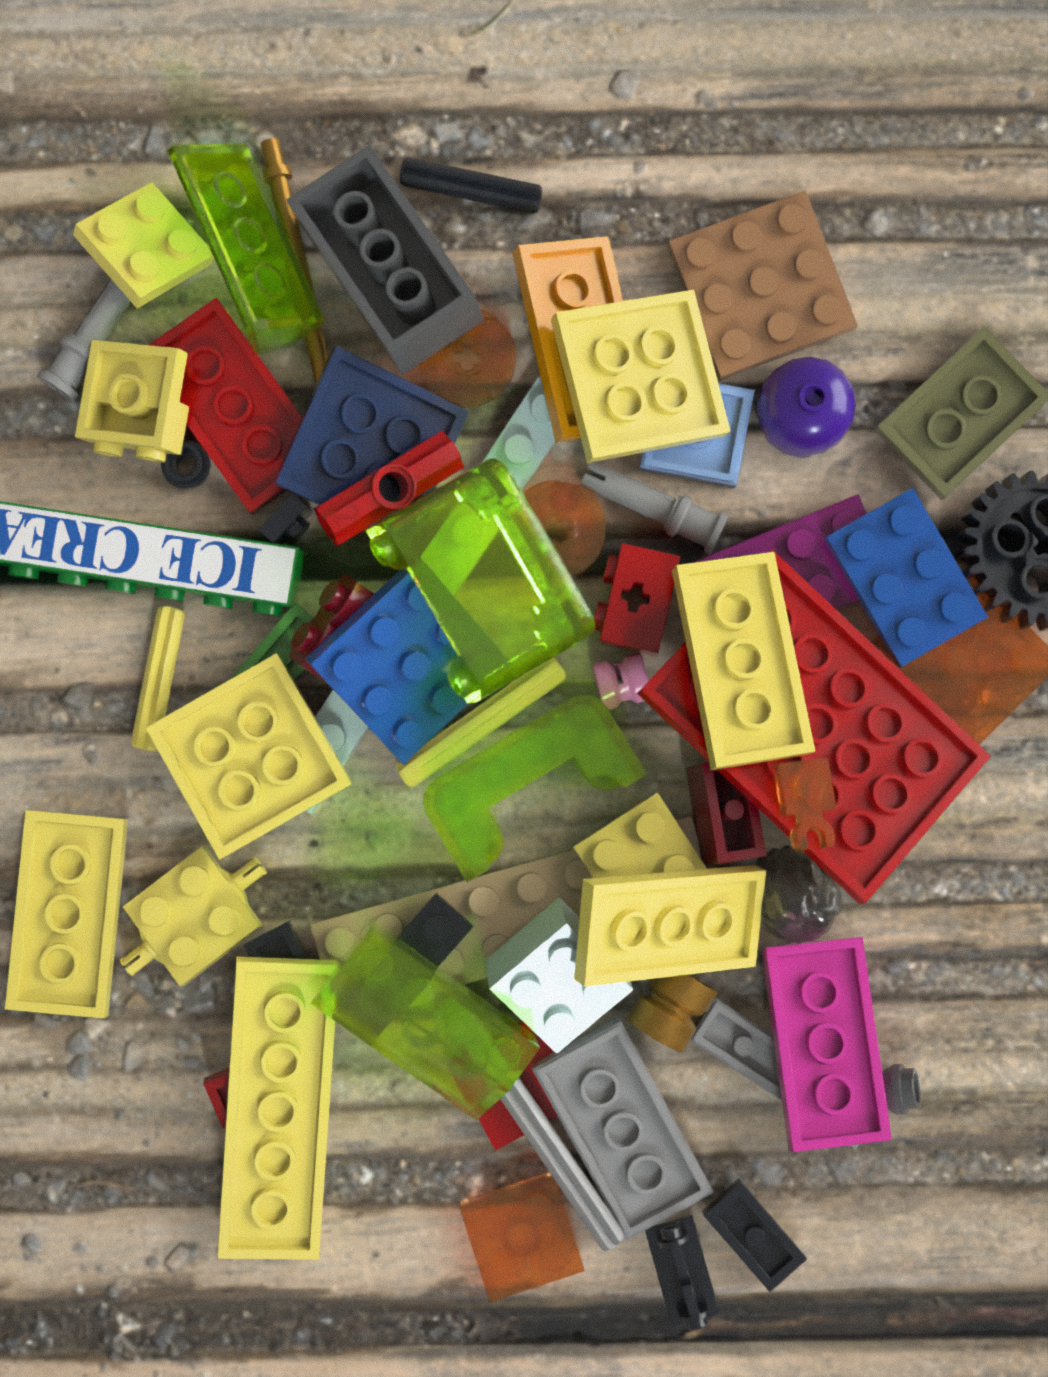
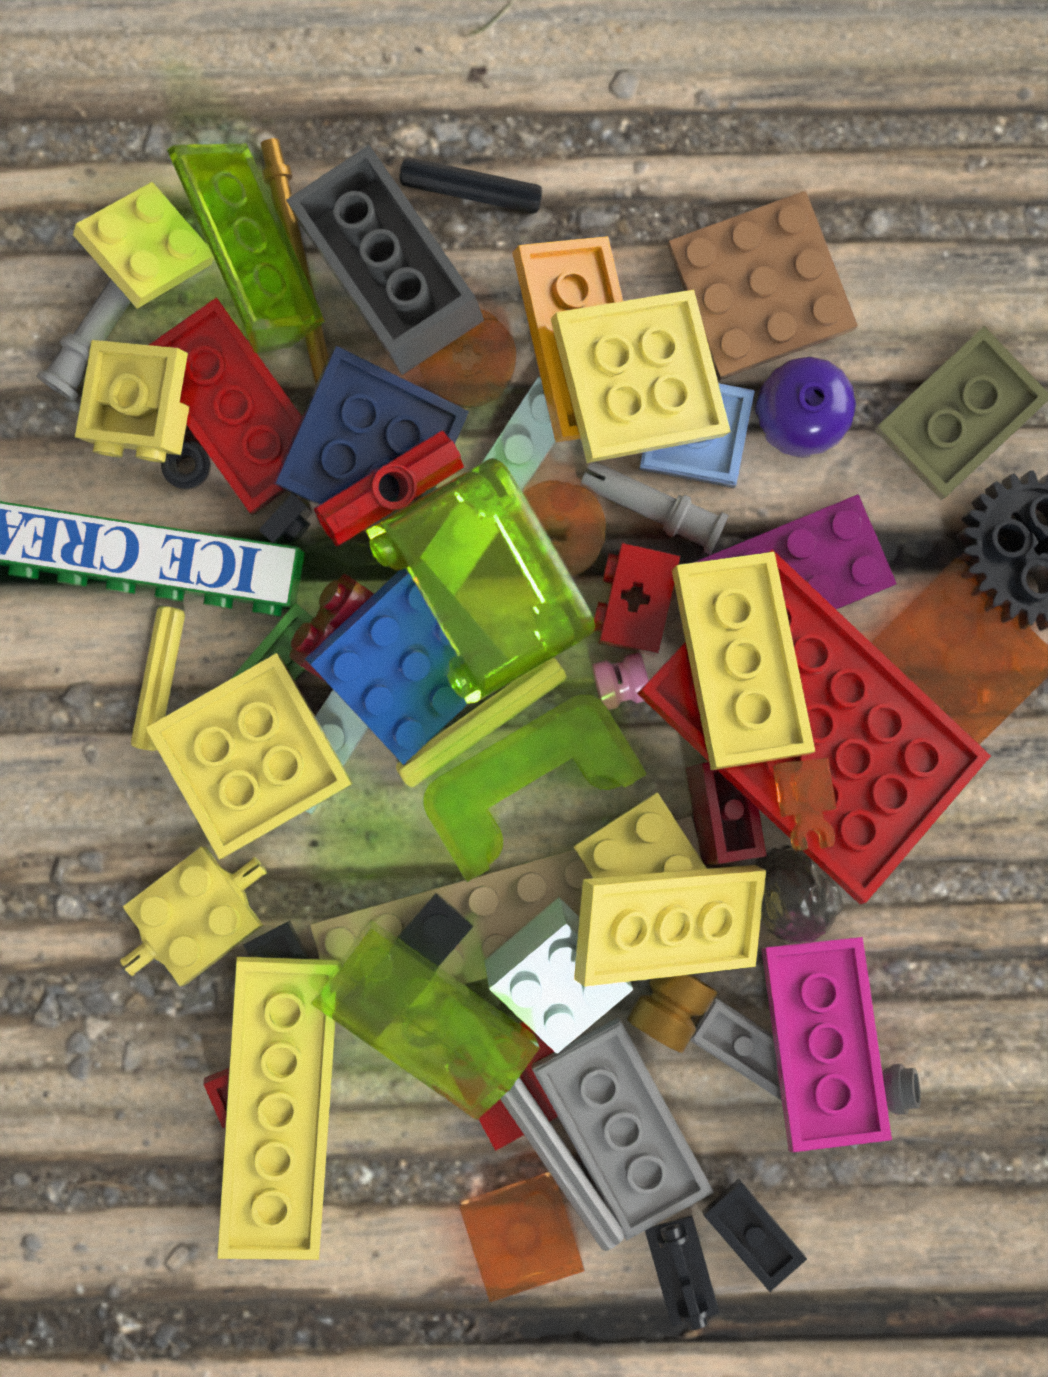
light yellow plate [5,810,128,1019] -> none
blue plate [823,488,988,668] -> none

